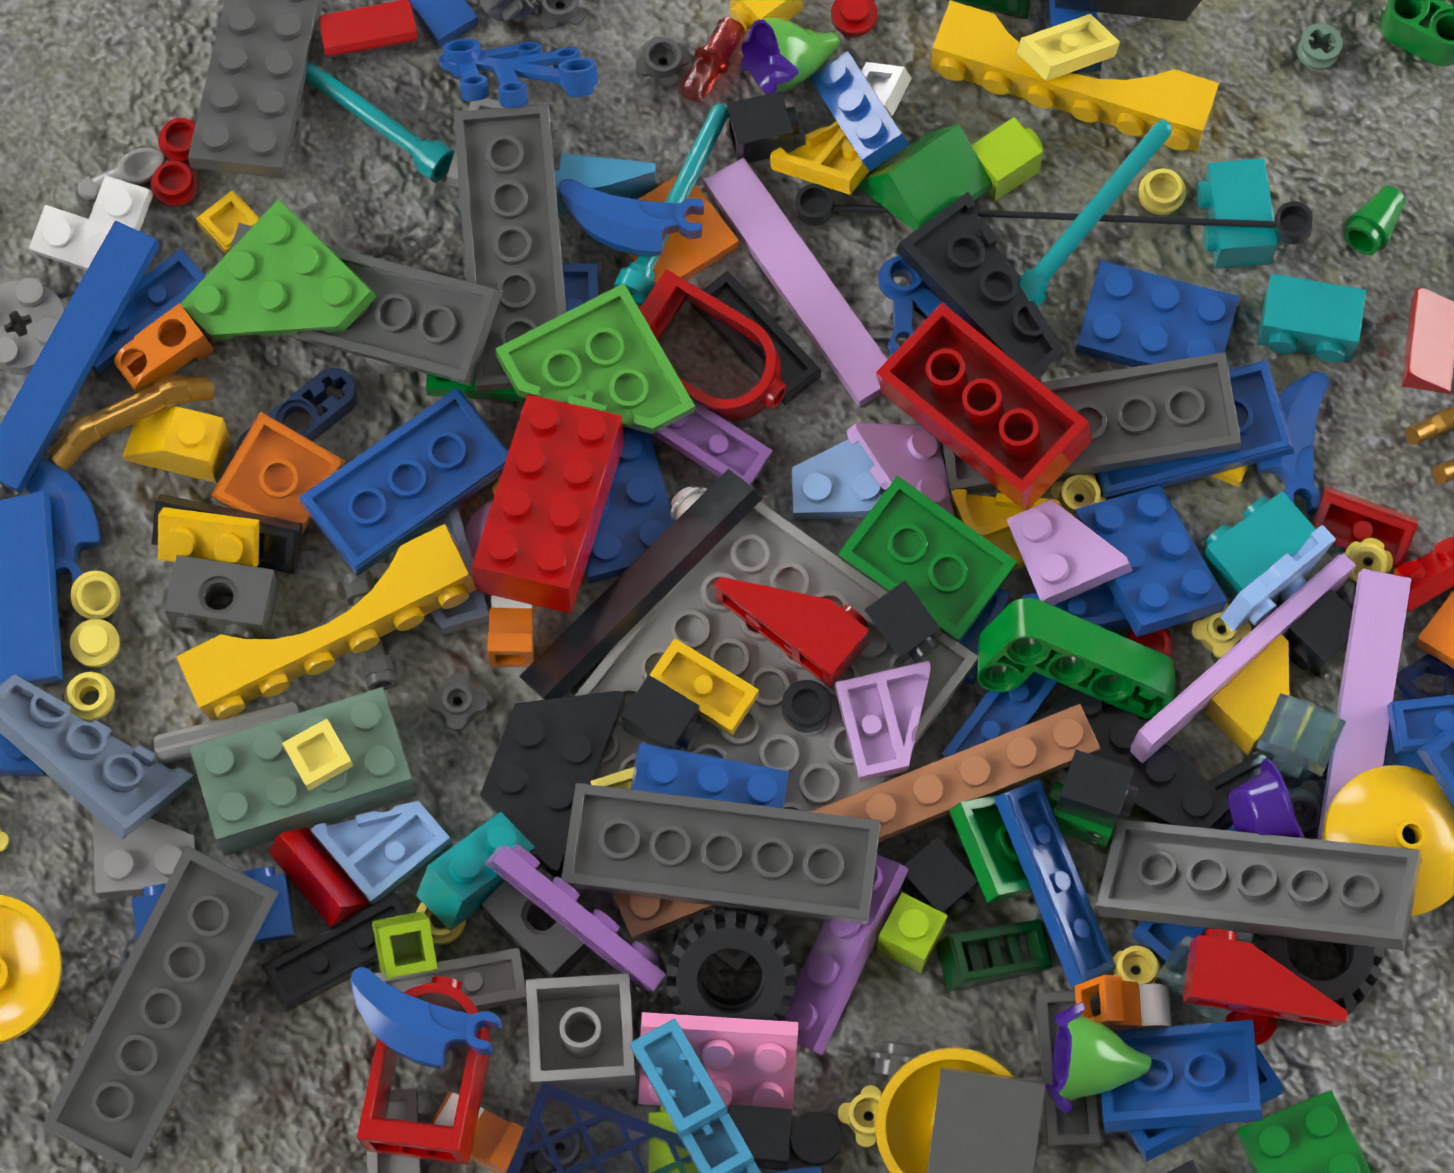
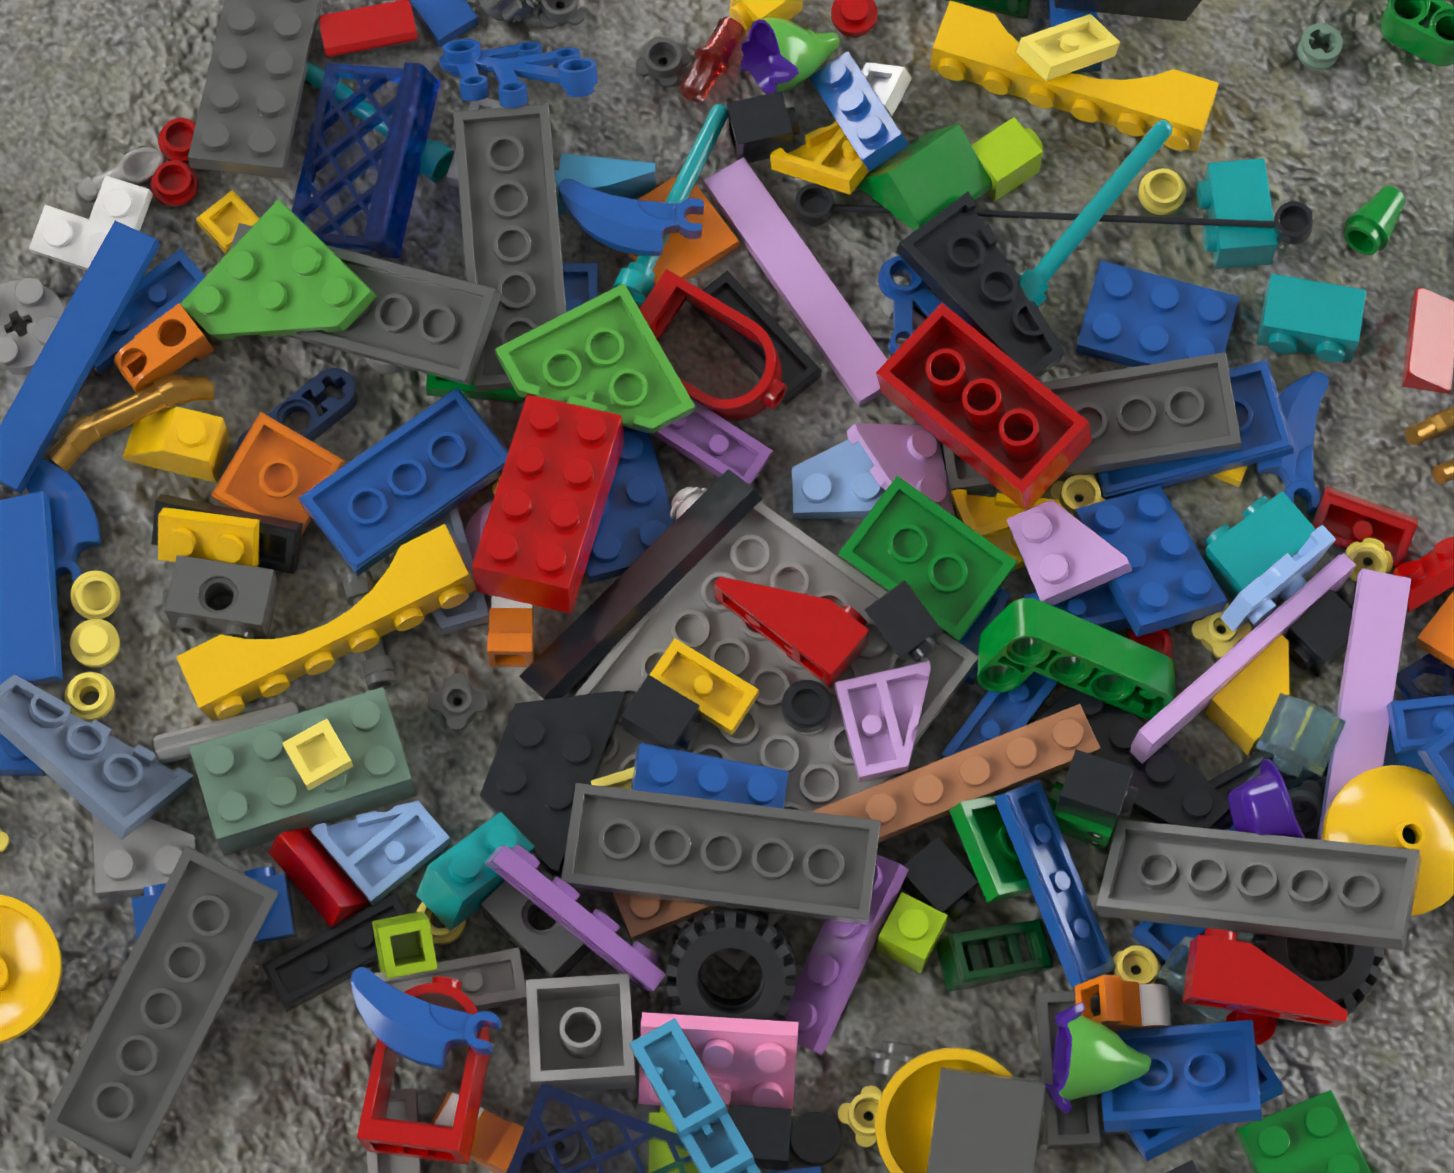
none -> clear blue fence [292,62,440,259]

